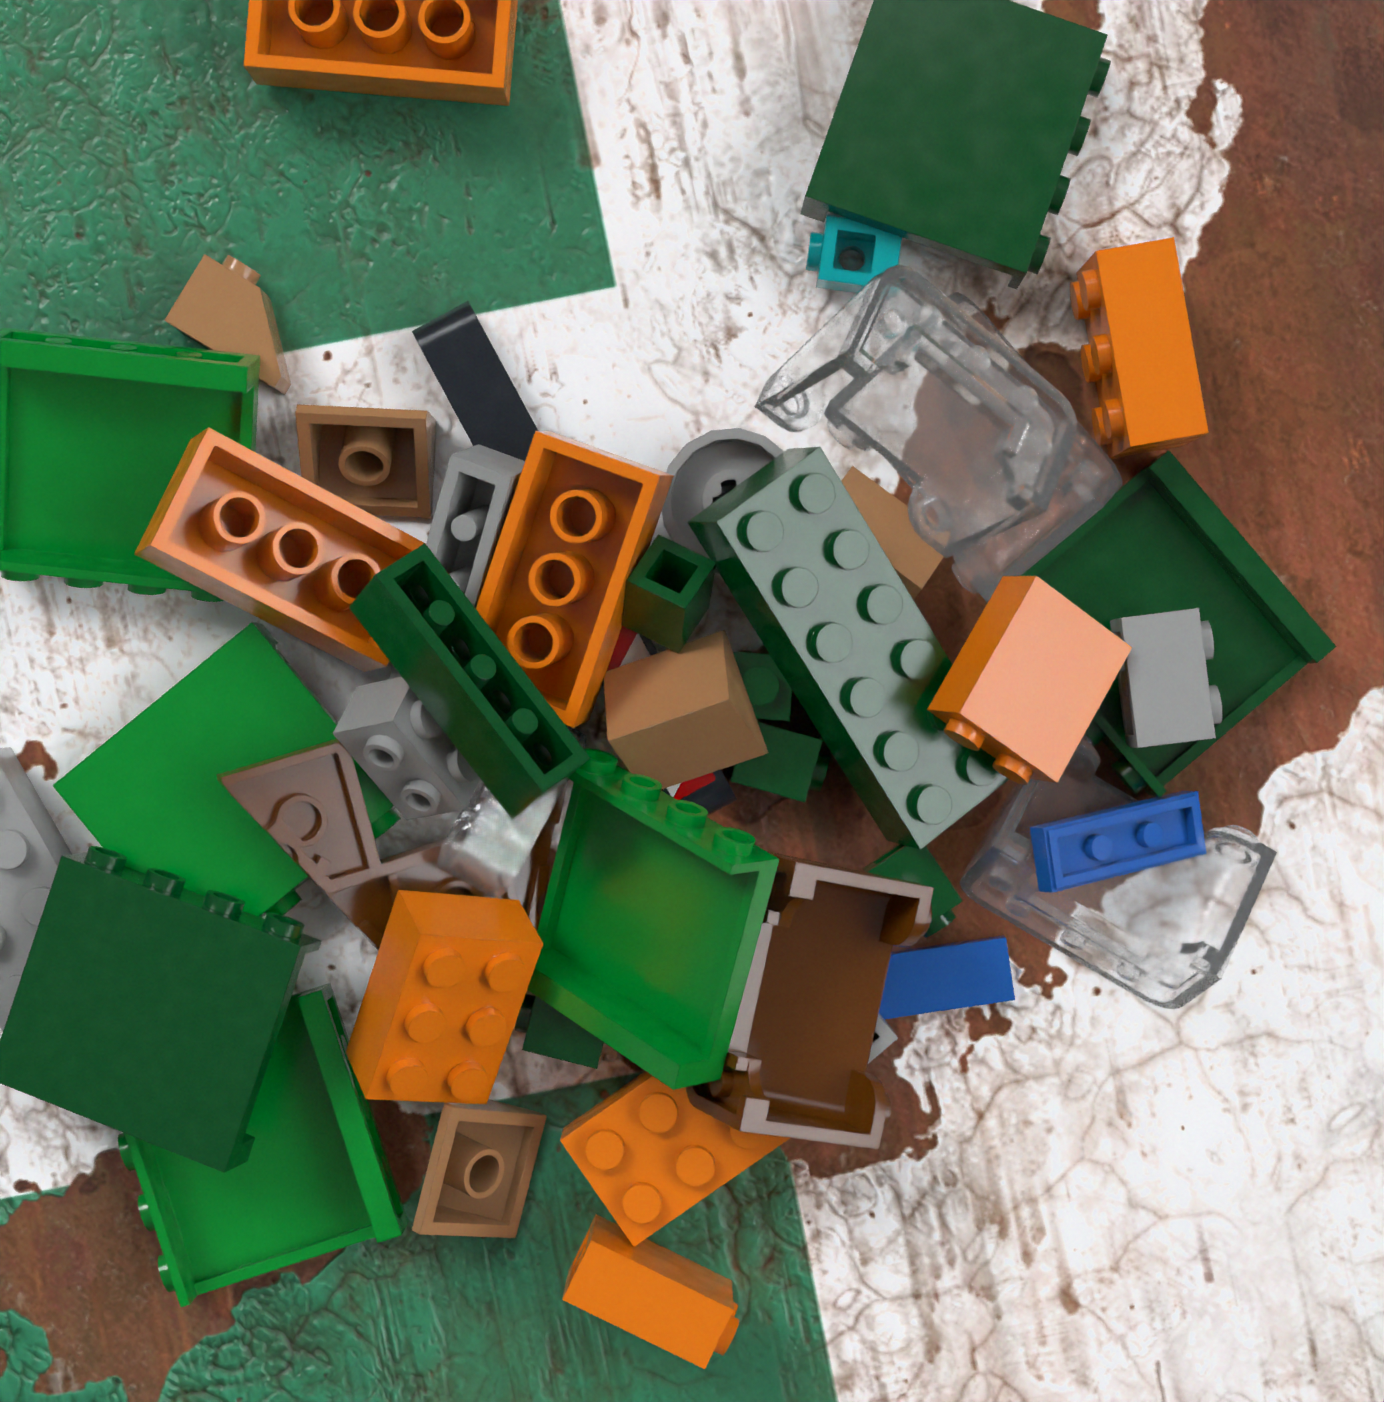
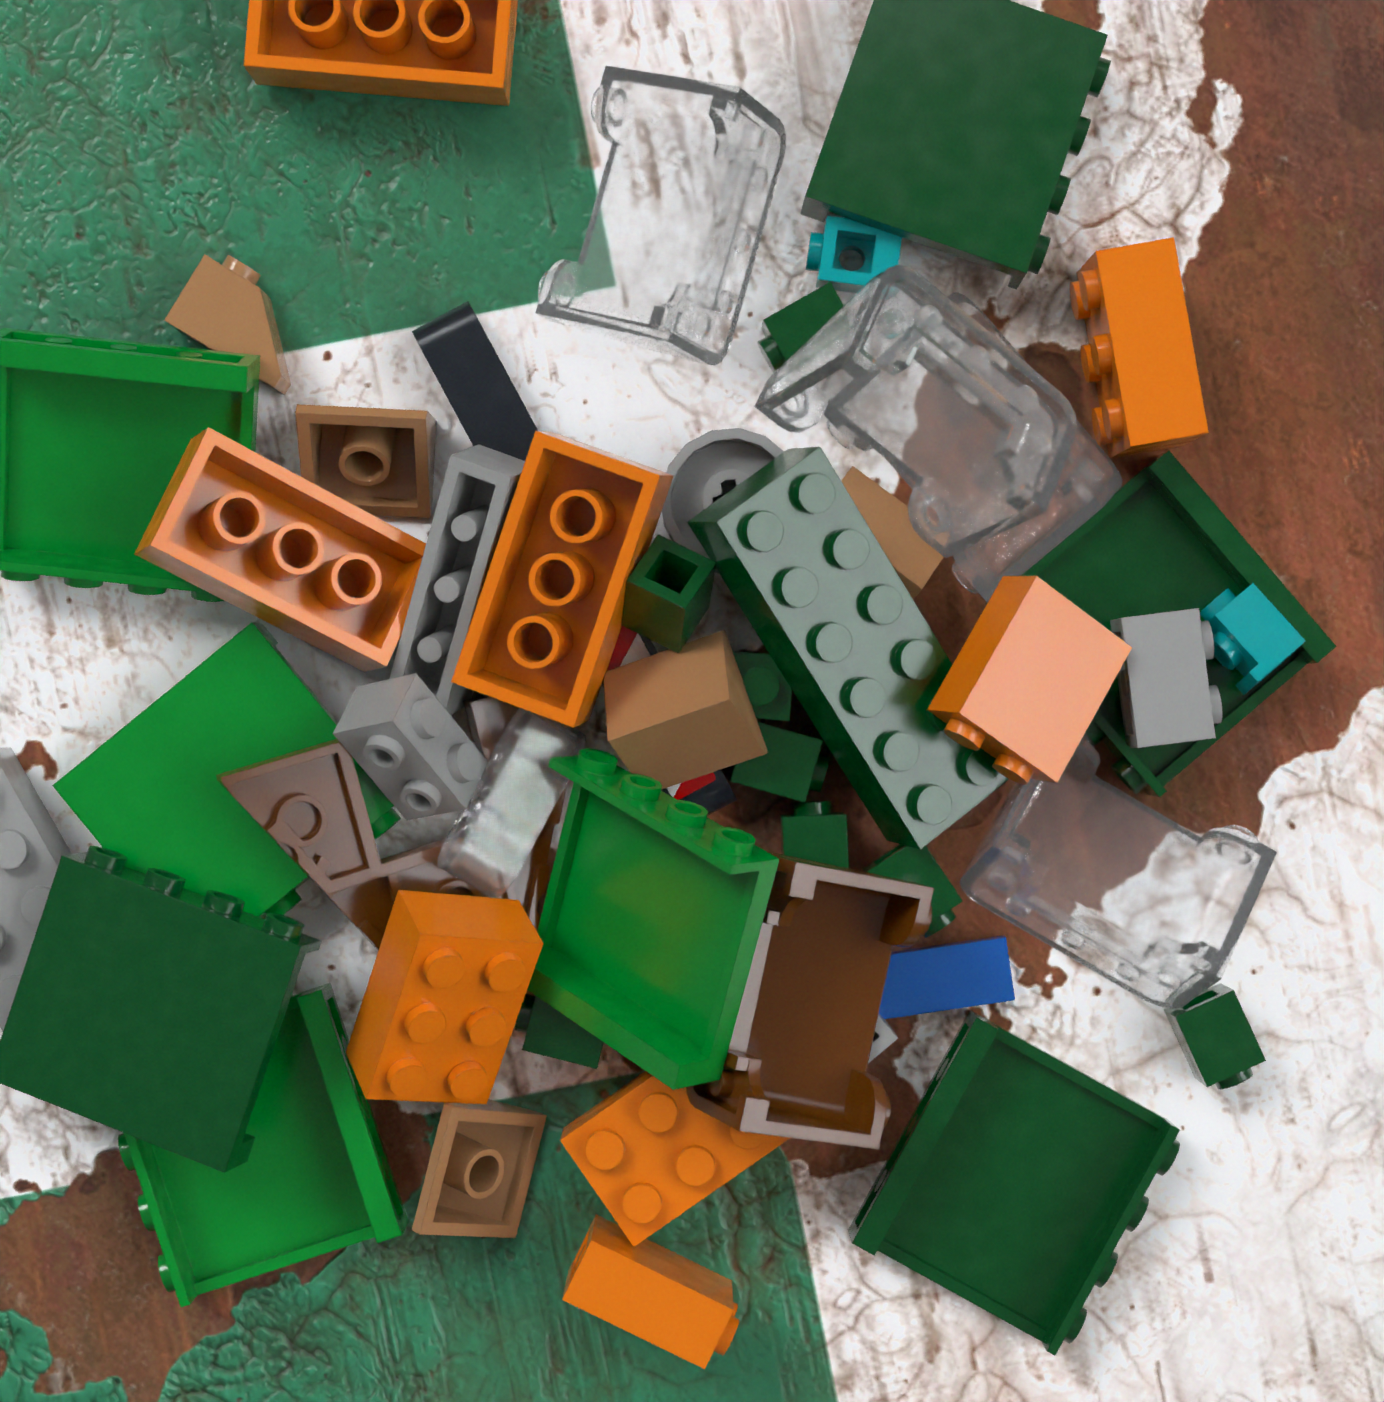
dark green brick [349,543,590,820] -> none
blue tile [1030,791,1207,893] -> none
none -> clear windscreen [535,66,786,366]
none -> dark green brick [757,282,862,384]
none -> dark green brick [780,801,849,868]
none -> dark green panel [848,1010,1180,1356]
none -> dark green brick [1163,983,1266,1089]
none -> teal brick [1200,583,1306,695]

